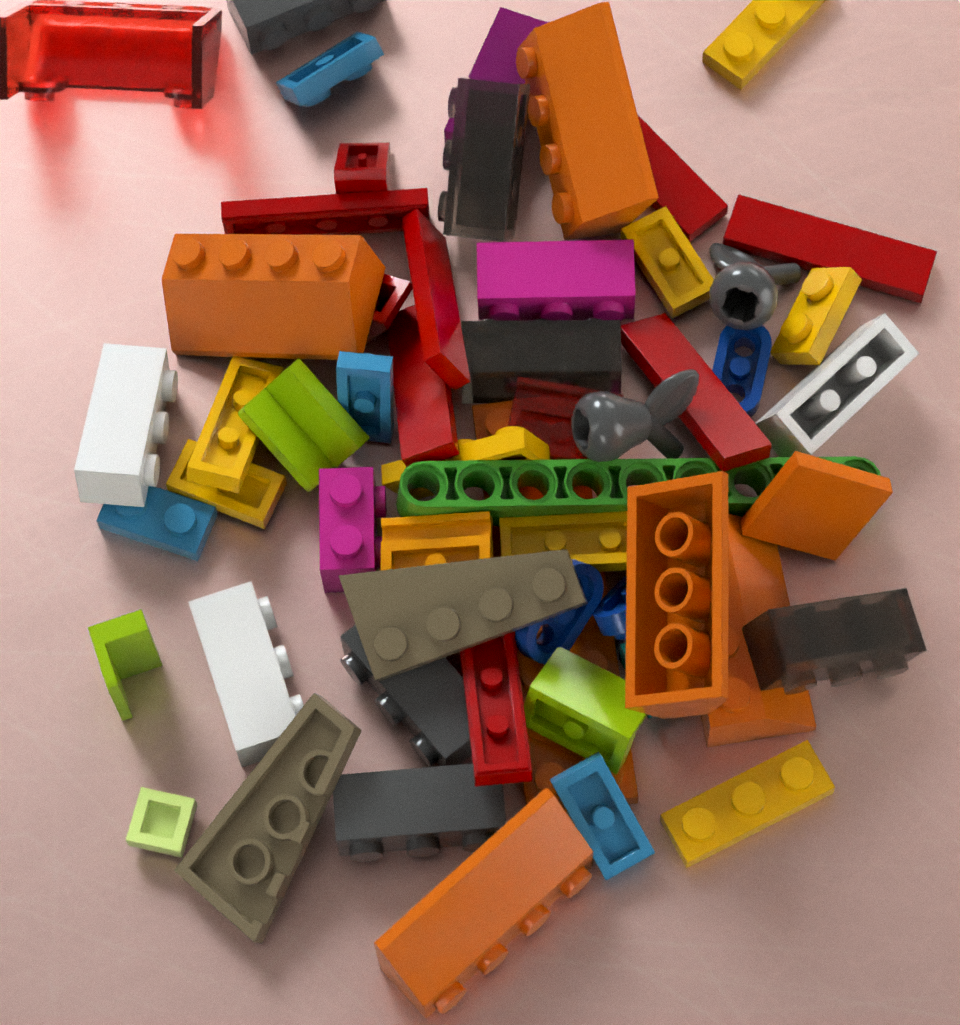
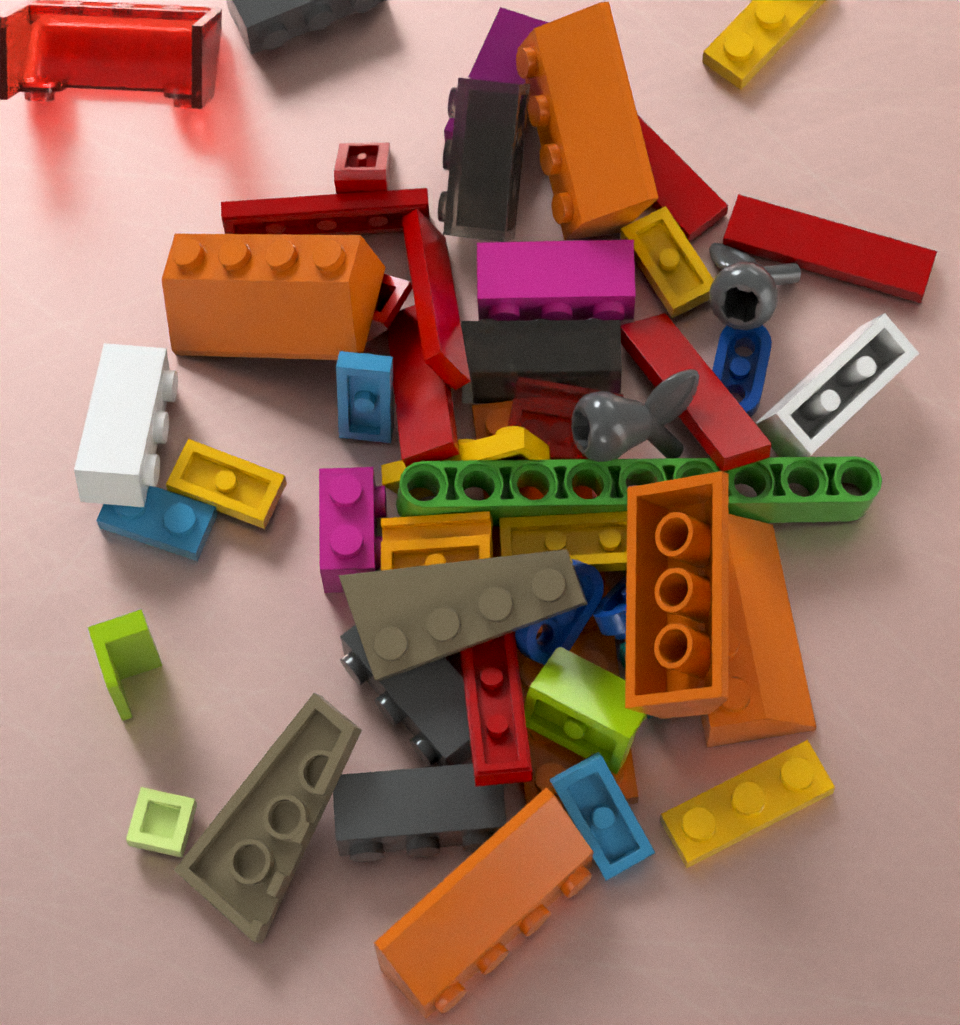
yellow plate [187,355,284,493] -> none
white brick [188,581,304,767] -> none
lime panel [238,358,370,492] -> none
dark azure plate [275,31,384,107] -> none
orange tile [740,451,893,561] -> none
clear smoke brick [742,588,927,695] -> none
yellow plate [770,267,862,365] -> none

